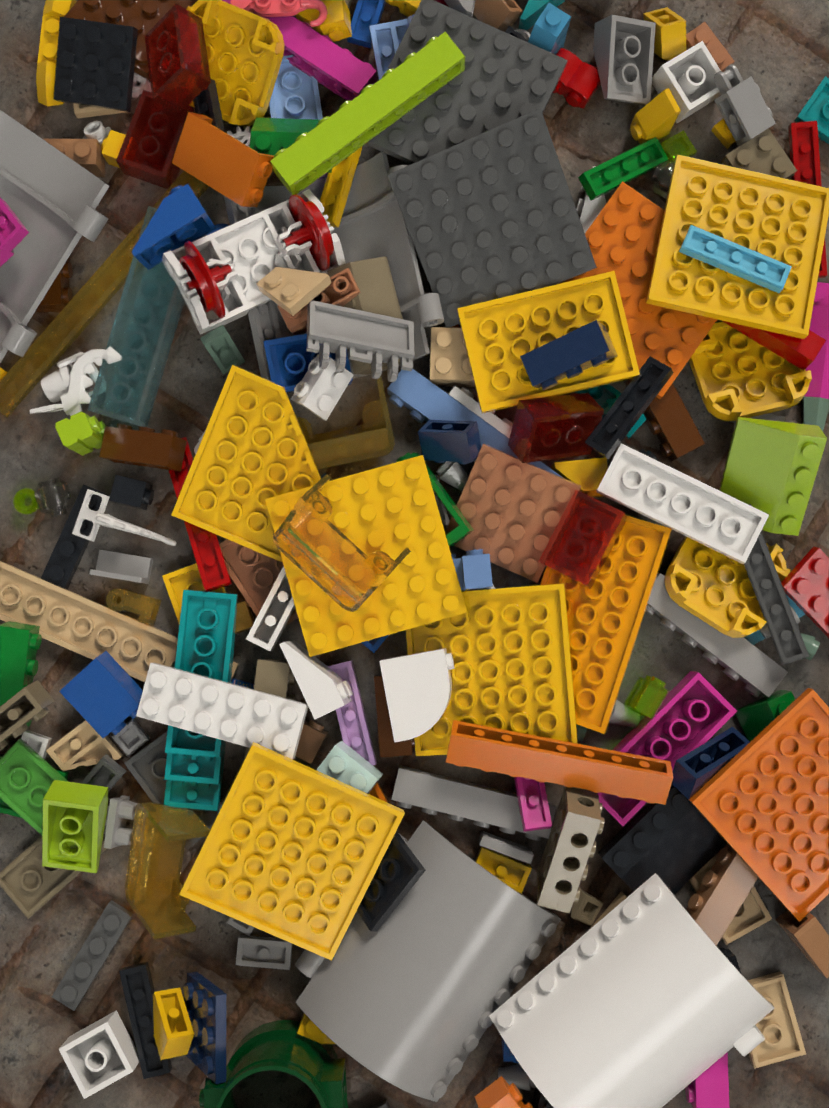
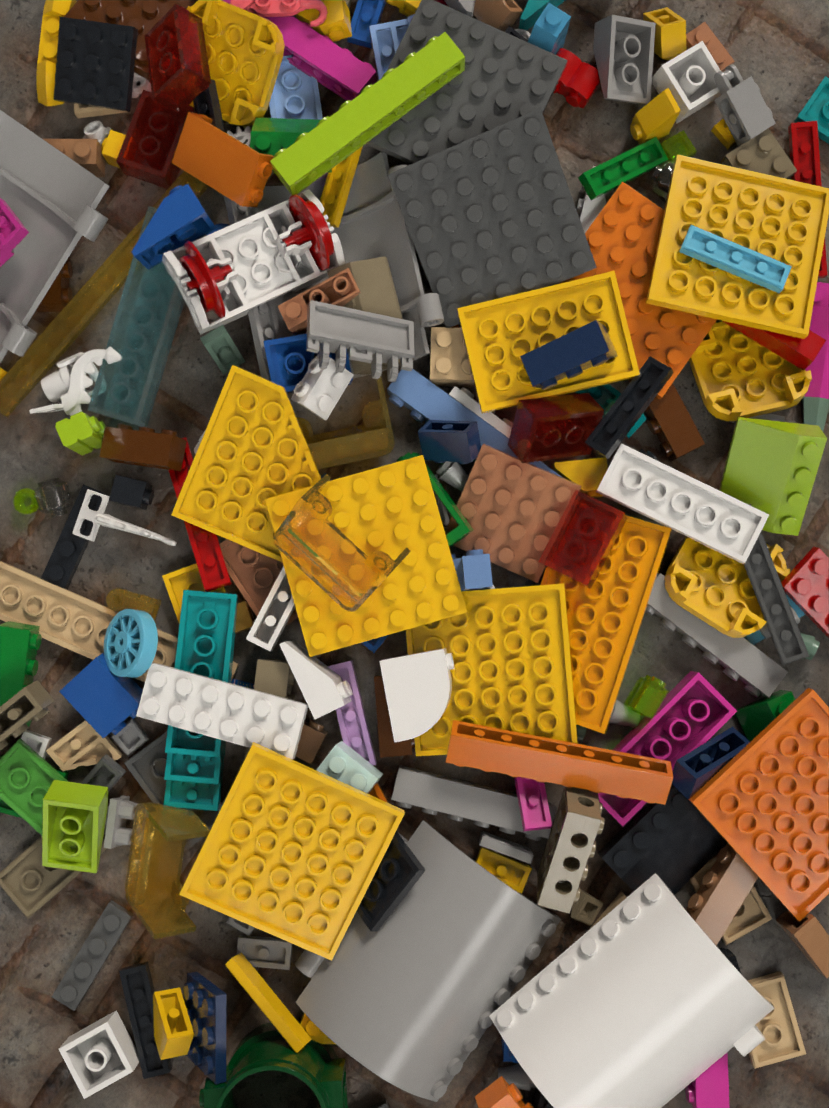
light grey panel [89,549,153,584] -> none
tan wing [256,267,332,316] -> none
none -> medium azure wheel [104,609,158,678]
none -> yellow tile [225,952,312,1053]

